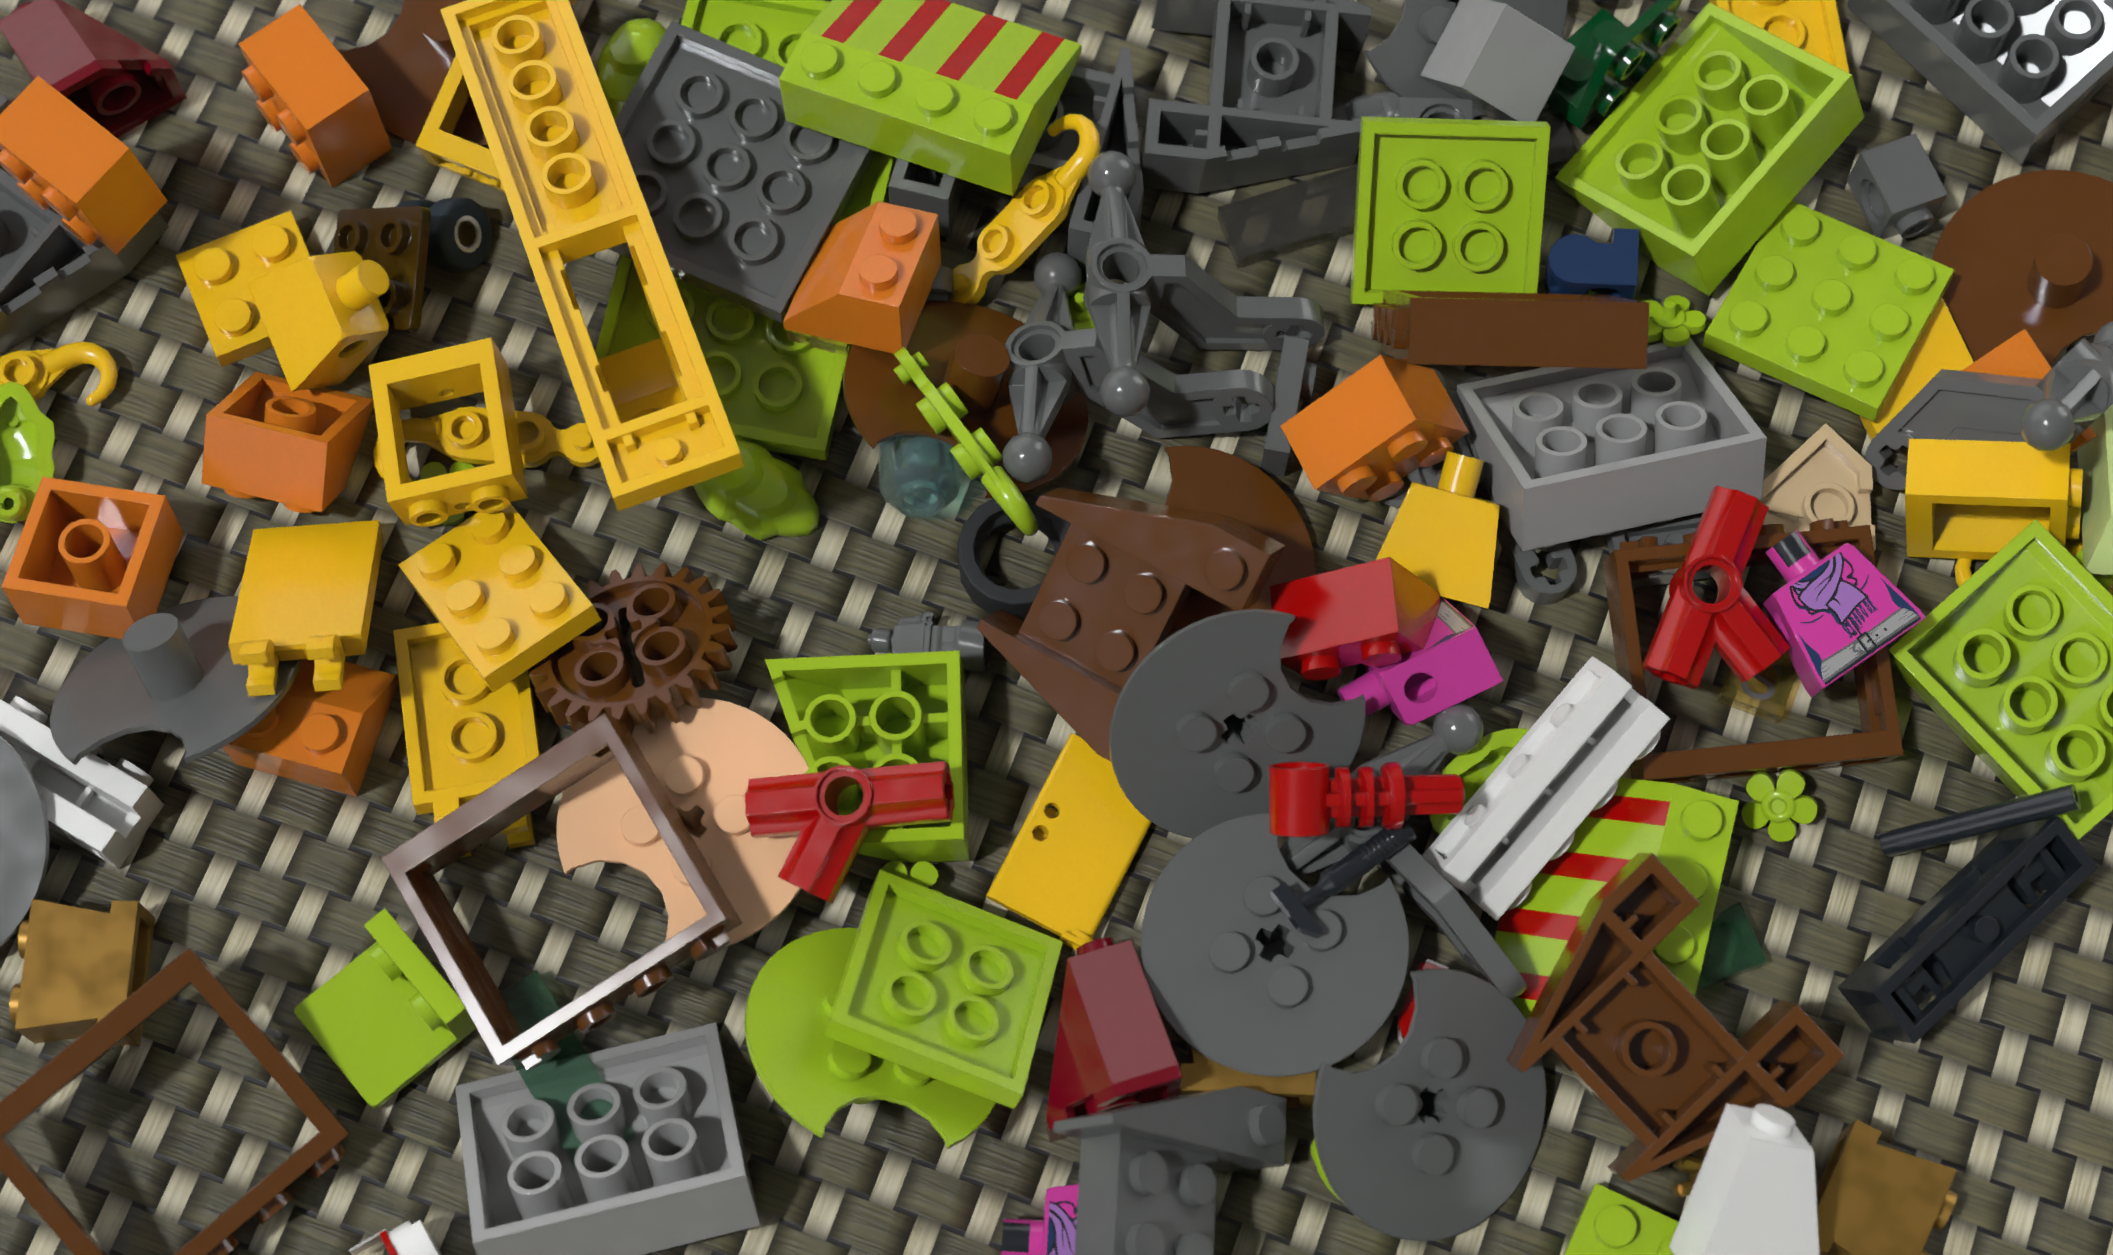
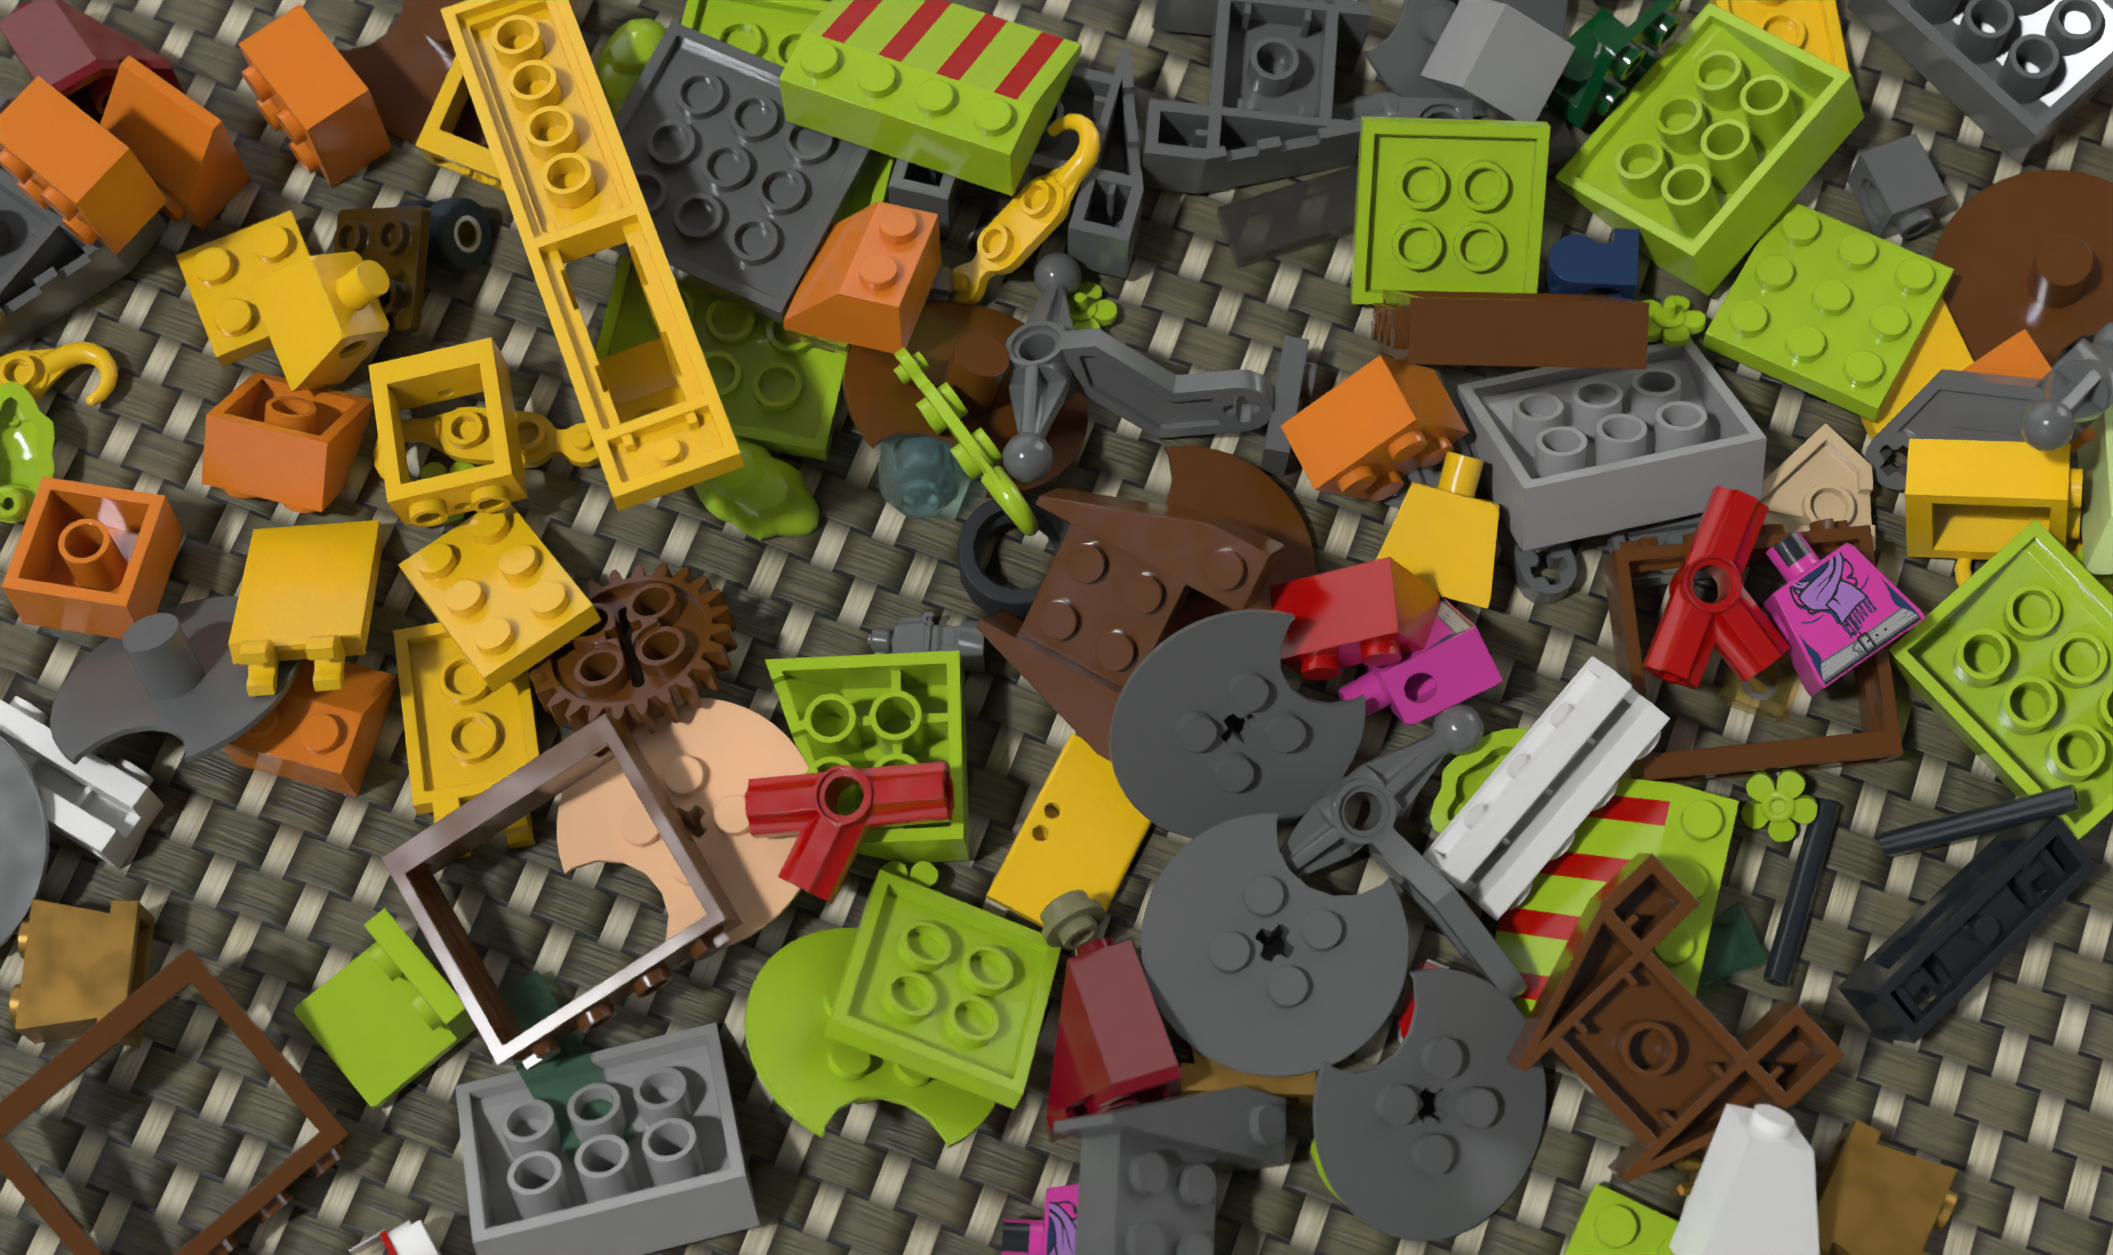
dark grey piece [1083,151,1325,417] -> none
red piece [1269,762,1465,837] -> none
black piece [1270,819,1416,938] -> none
none -> orange slope [100,55,250,231]
none -> olive plate [1040,890,1105,950]
none -> black piece [1763,798,1840,988]

